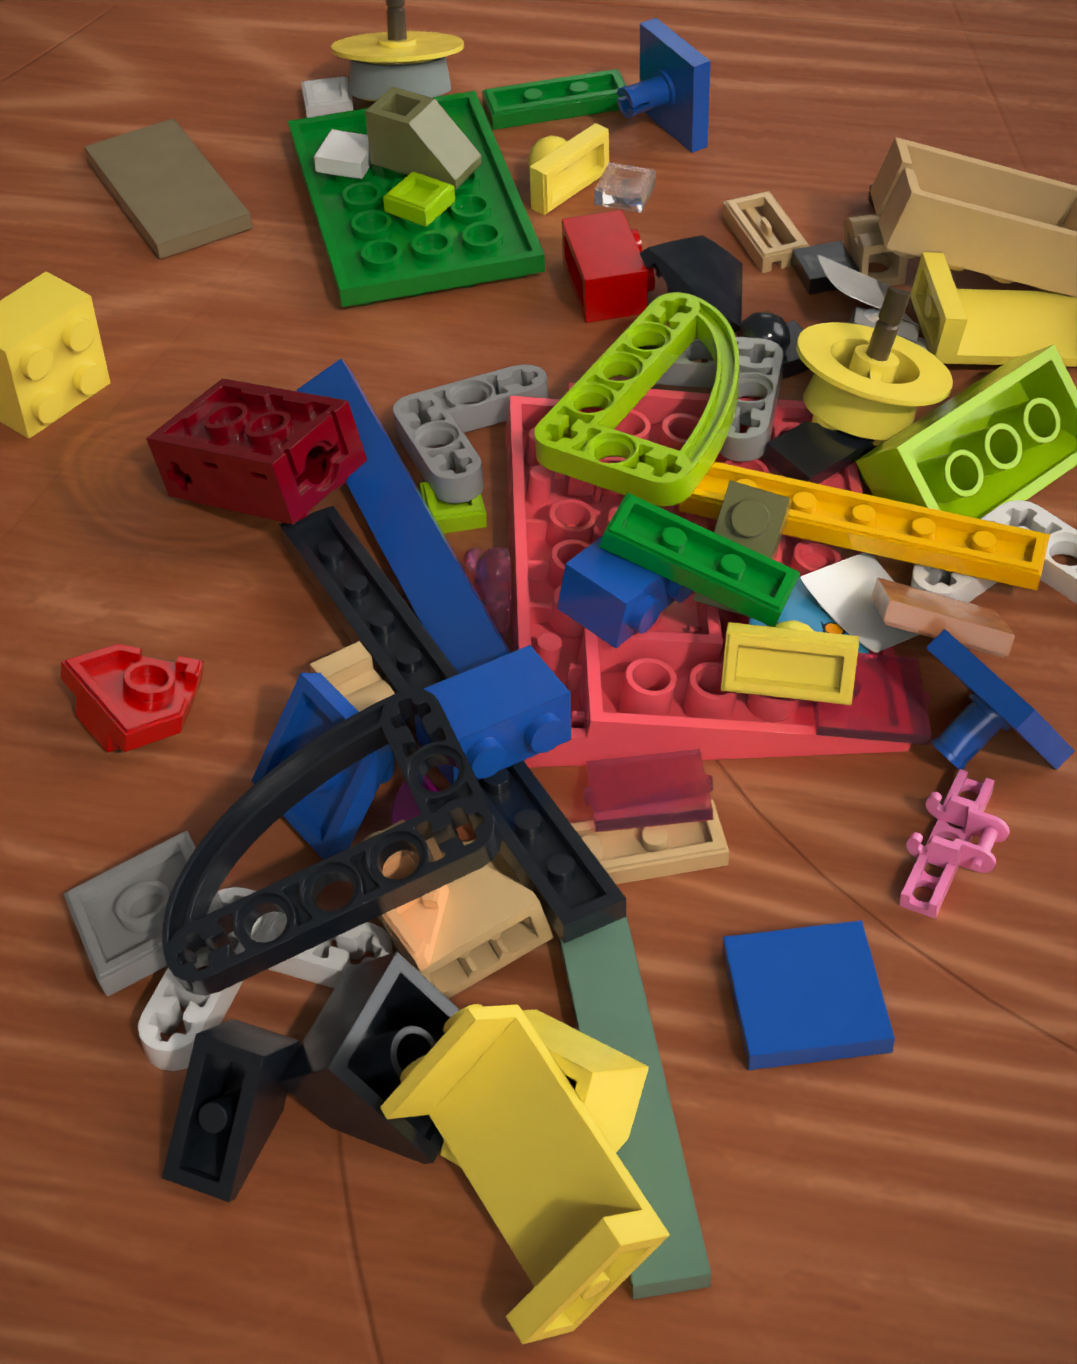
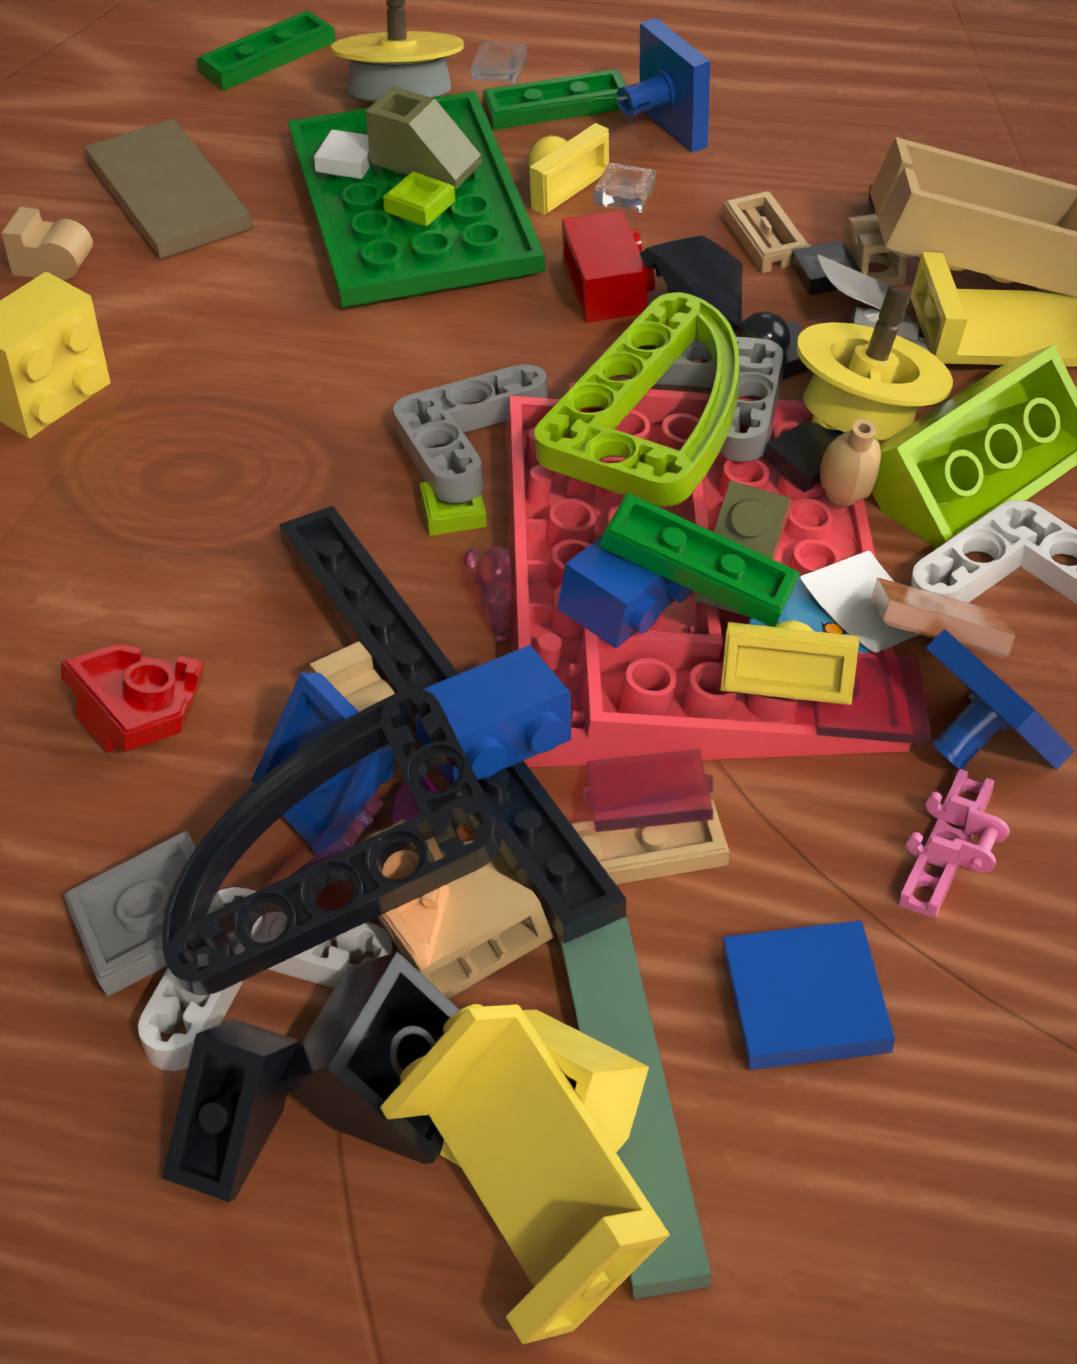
dark red piece [146,378,367,525] -> none
blue tile [297,358,511,674] -> none
white tile [301,76,353,118] -> none
yellow tile [679,461,1050,591] -> none
none -> tan leg [1,207,93,280]
none -> green tile [196,10,336,91]
none -> clear pink piece [266,793,383,887]
none -> clear tile [471,40,527,84]
none -> tan plant [820,419,881,506]

